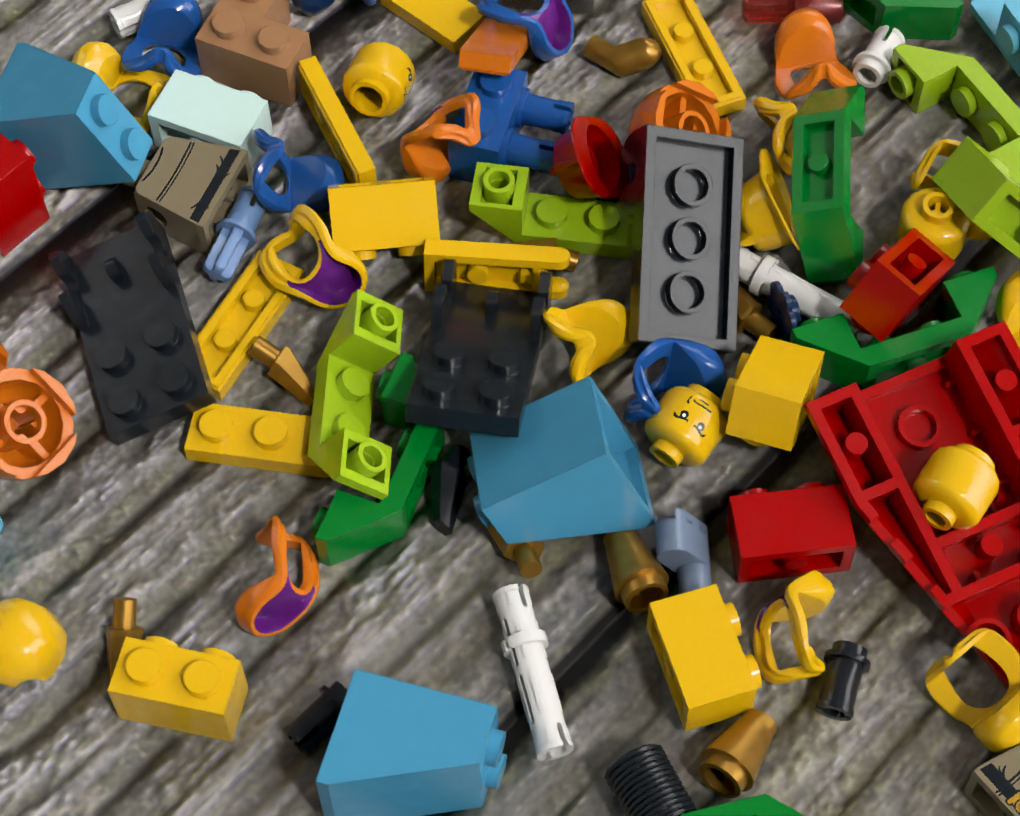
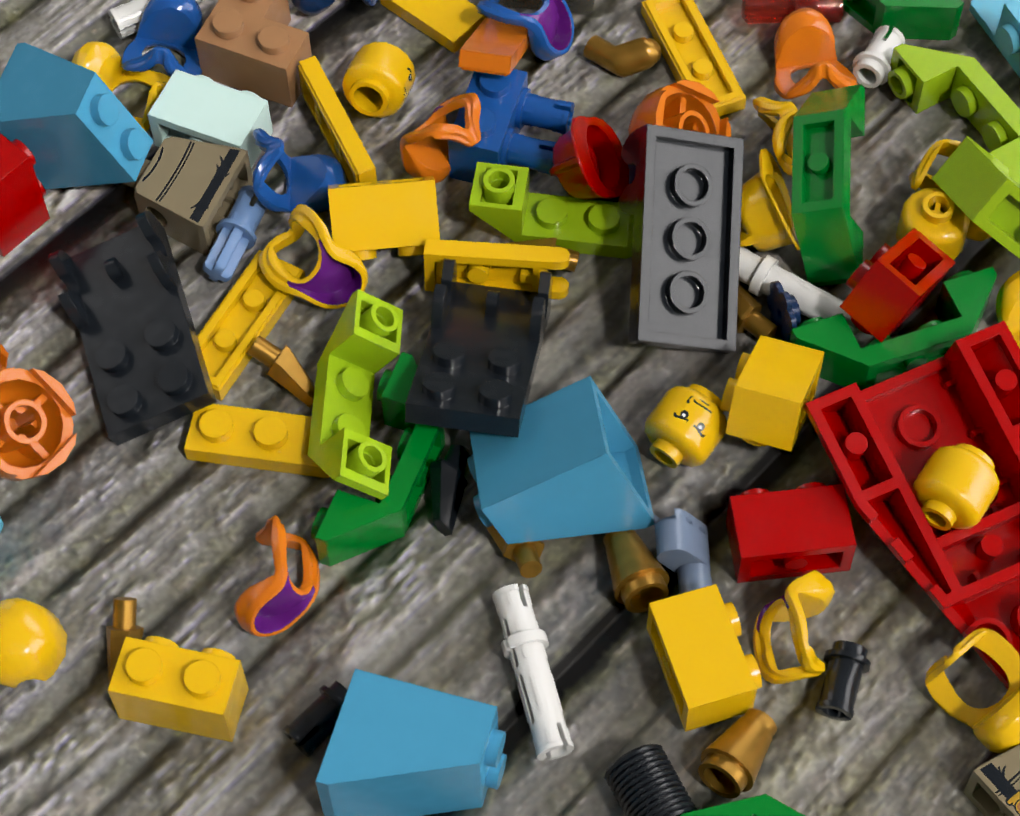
yellow piece [542,299,632,383] -> none
blue piece [623,337,727,424] -> none

